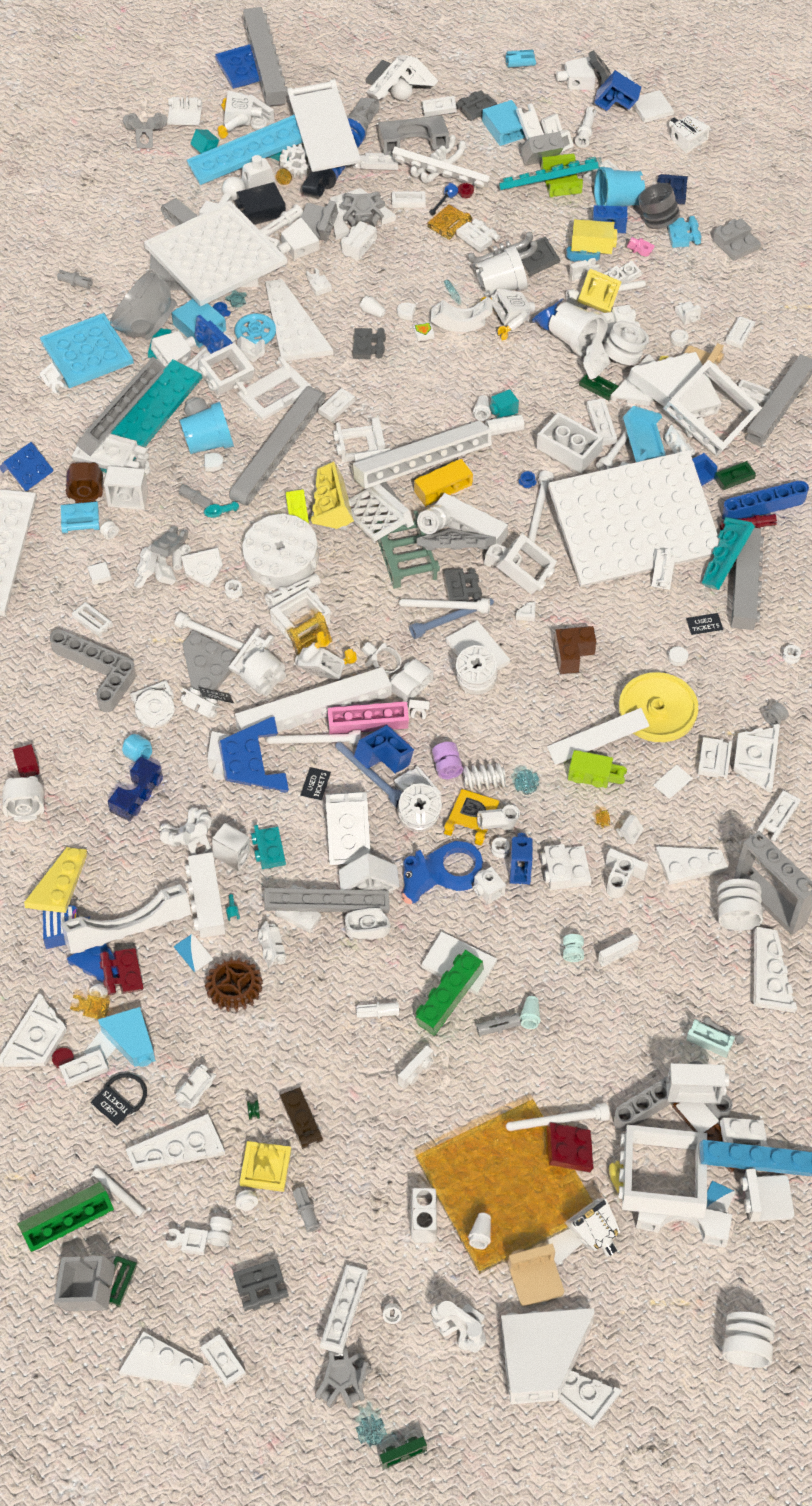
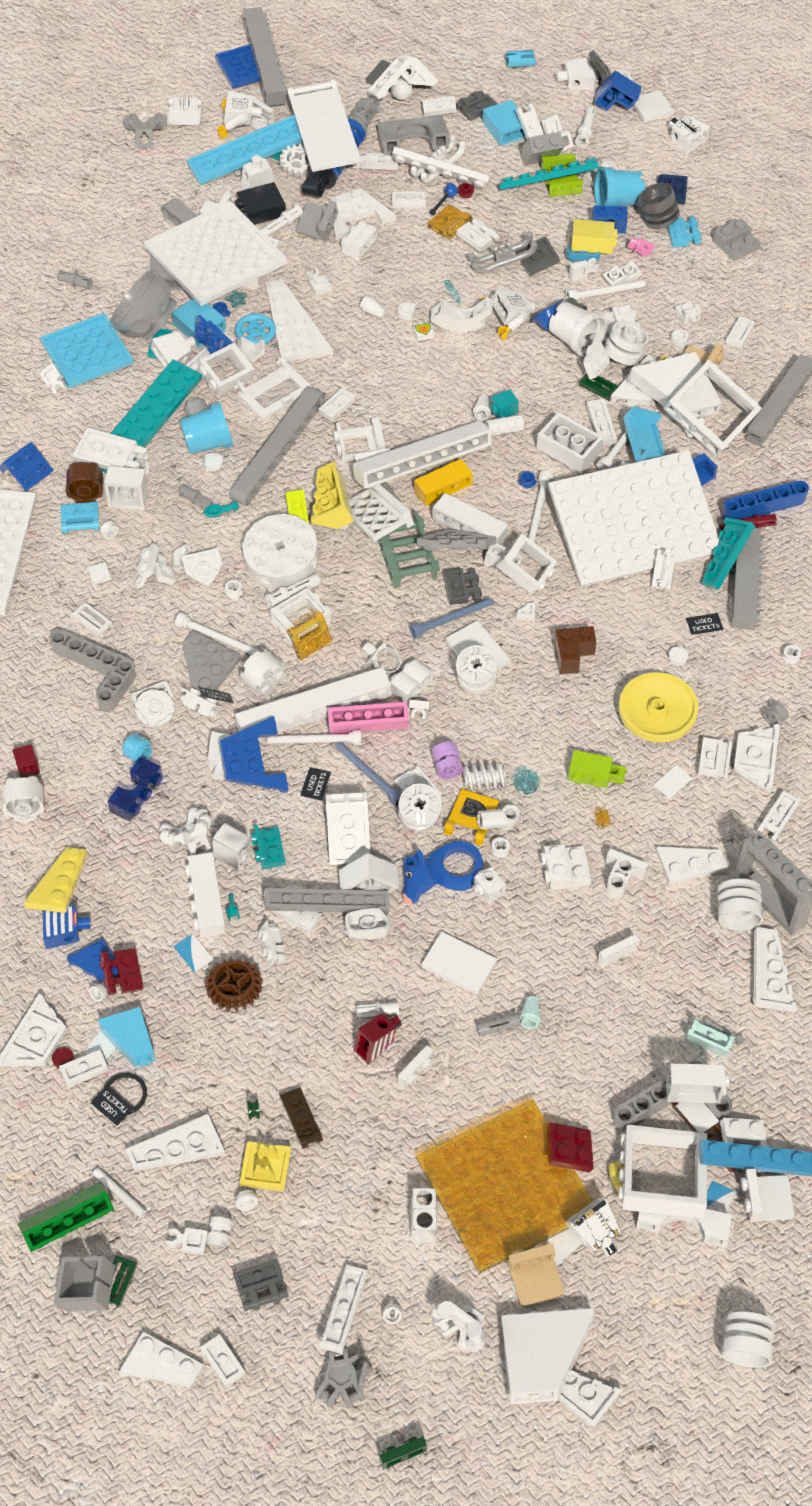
white arch [61,884,191,954] -> none
clear yellow plate [70,995,110,1019] -> none
light grey brick [76,357,166,457] -> none
light grey hinge [151,526,189,557] -> none
white hinge [175,1064,217,1109] -> none
teal brick [190,129,219,153] -> none
white piece [222,177,245,201] -> none
white hinge [229,628,275,676] -> none
clear yellow plate [276,168,292,185] -> none
white torso [276,218,319,259] -> none
light grey axle [293,1187,320,1232] -> none
white torso [295,632,357,679] -> none
light grey piece [340,191,386,227] -> none
dark grey plate [353,328,386,359] -> none
blue brick [354,725,414,774] -> none
clear light blue gear [355,1414,387,1447] -> none
white piece [399,598,490,614] -> none
green brick [415,949,484,1036] -> none
white wheel [417,505,450,534] -> none
white cone [468,1213,491,1249] -> none
white piece [475,245,528,297] -> none
white piece [506,1103,610,1131] -> none
blue torso [510,833,533,885] -> none
white sticker [547,708,649,765] -> none
light aqua wheel [563,934,584,962] -> none
light yellow plate [577,269,622,313] -> none
white tile [616,815,644,844] -> none
white hinge [663,425,696,458] -> none
dark green plate [714,461,756,490] -> none
white tile [738,379,774,406] -> none
none -> dark red torso [353,1014,402,1065]

